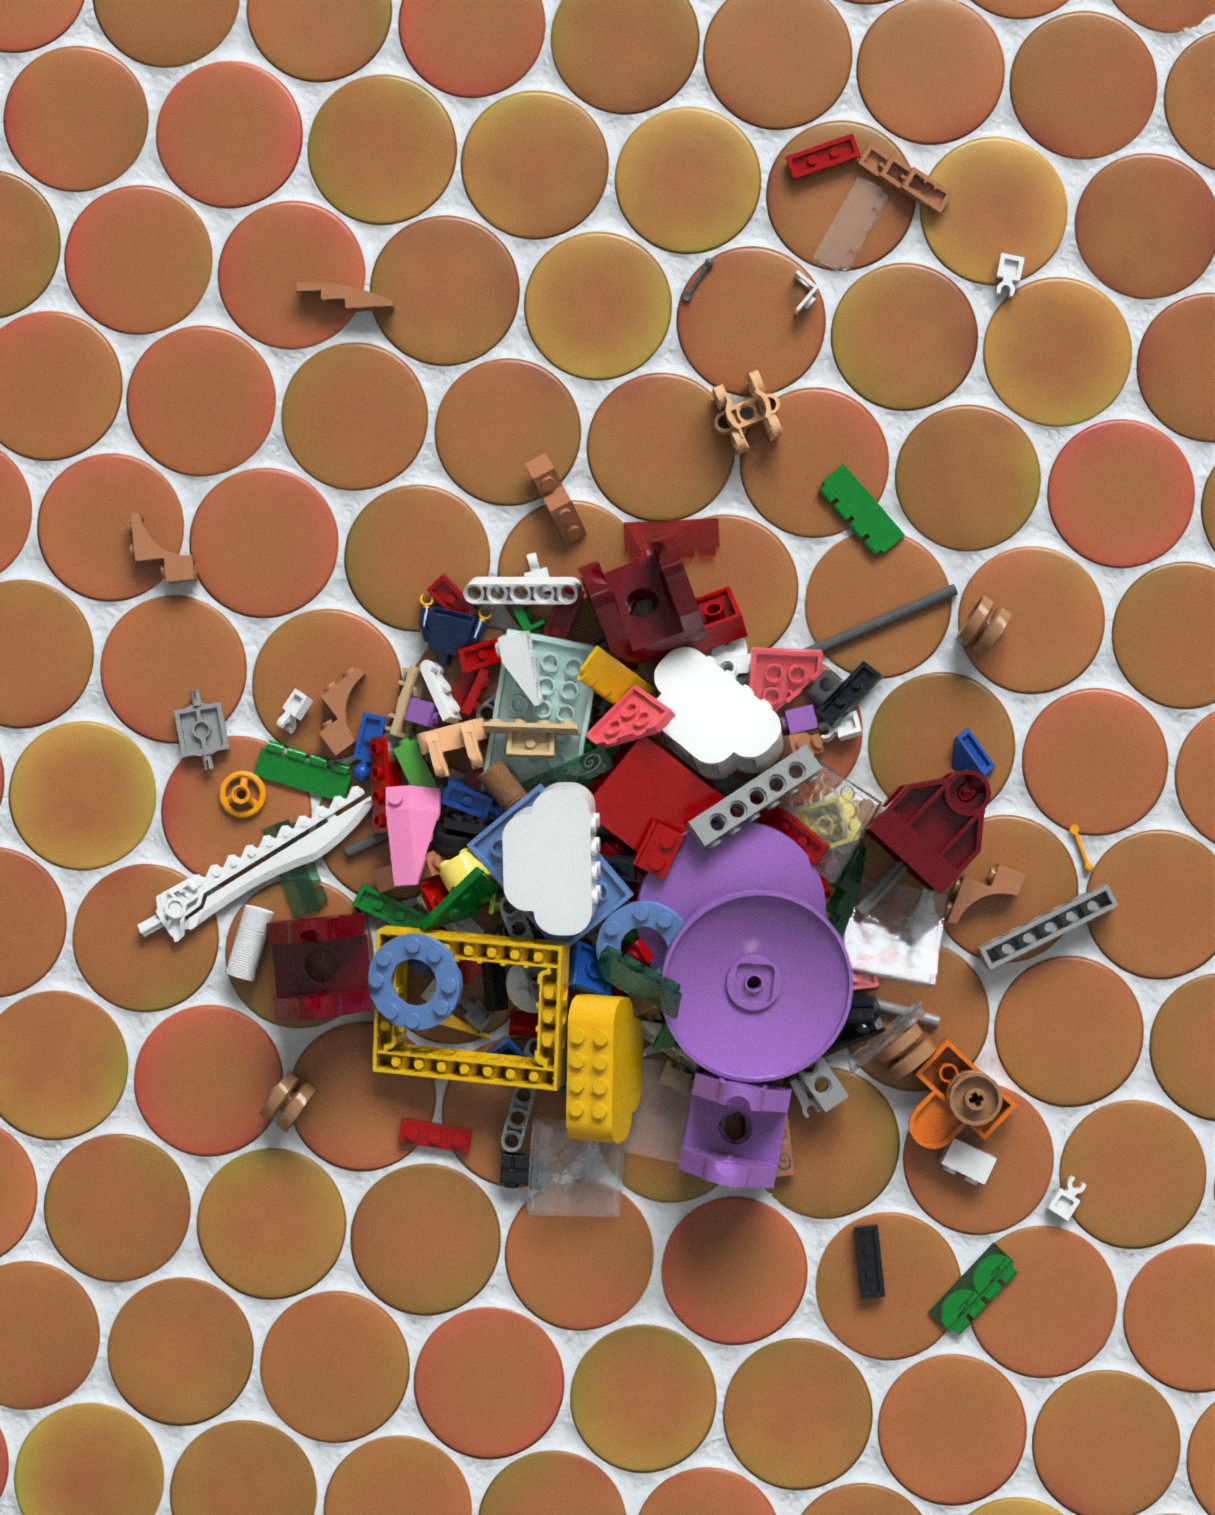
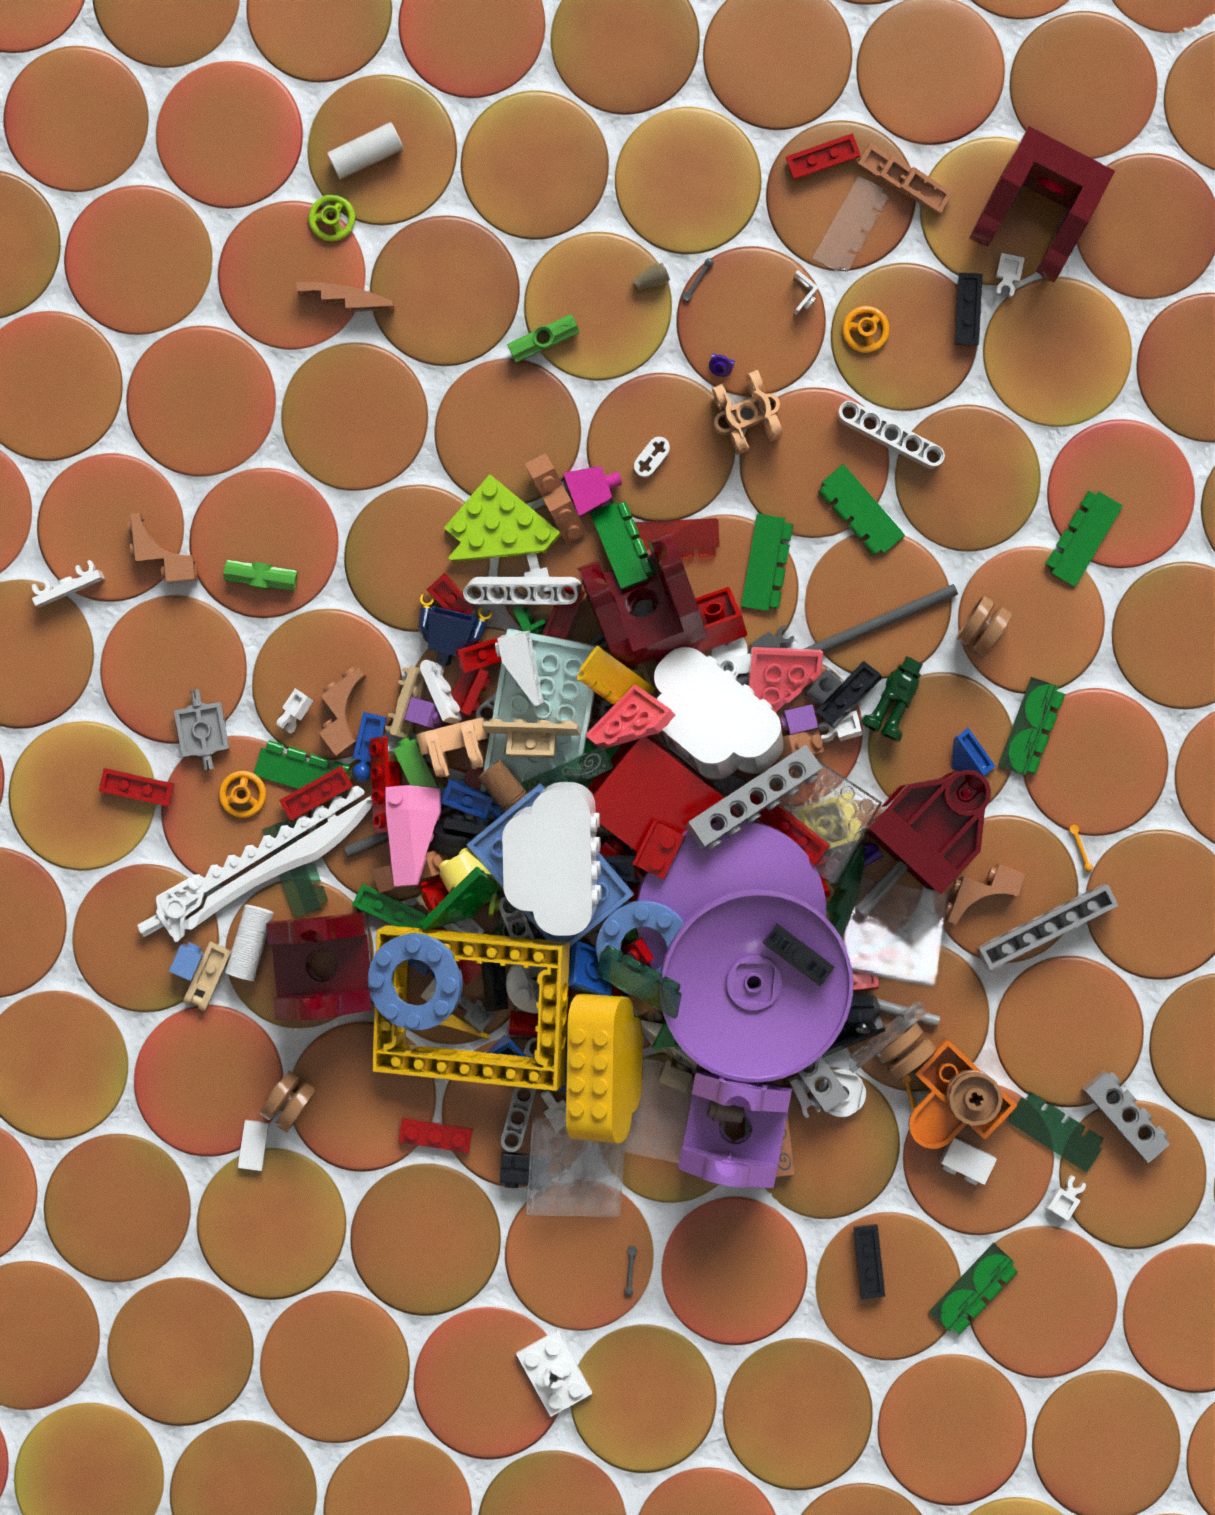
none -> white plate [32,560,105,607]
none -> red plate [99,768,175,807]
none -> medium blue brick [169,942,204,981]
none -> tan plate [183,942,232,1012]
none -> bright green piece [223,560,298,591]
none -> white tile [238,1120,269,1171]
none -> red plate [279,765,354,821]
none -> lime piece [308,194,355,242]
none -> white piece [327,122,404,180]
none -> lime wing [444,474,561,562]
none -> bright green piece [507,314,580,363]
none -> white plate [516,1329,592,1417]
none -> white plate [541,1090,566,1132]
none -> dark pink torso [563,466,623,518]
none -> green windscreen [590,502,656,590]
none -> dark grey hinge [624,1246,637,1296]
none -> dark tan cone [633,262,670,291]
none -> white beam [634,437,670,478]
none -> dark tan cone [707,1100,744,1123]
none -> dark purple plate [709,353,735,377]
none -> green windscreen [741,514,794,612]
none -> dark grey plate [750,625,794,648]
none -> black plate [762,923,835,986]
none -> white plate [818,1068,866,1117]
none -> white beam [837,401,945,469]
none -> light orange piece [842,306,890,353]
none -> dark purple plate [856,843,884,868]
none -> dark green piece [860,656,923,742]
none -> light orange hinge [901,1075,916,1110]
none -> black plate [954,273,983,346]
none -> dark red brick [969,126,1115,283]
none -> green windscreen [998,677,1065,775]
none -> clear green windscreen [1006,1092,1103,1173]
none -> green windscreen [1045,490,1123,587]
none -> light grey brick [1081,1070,1170,1163]

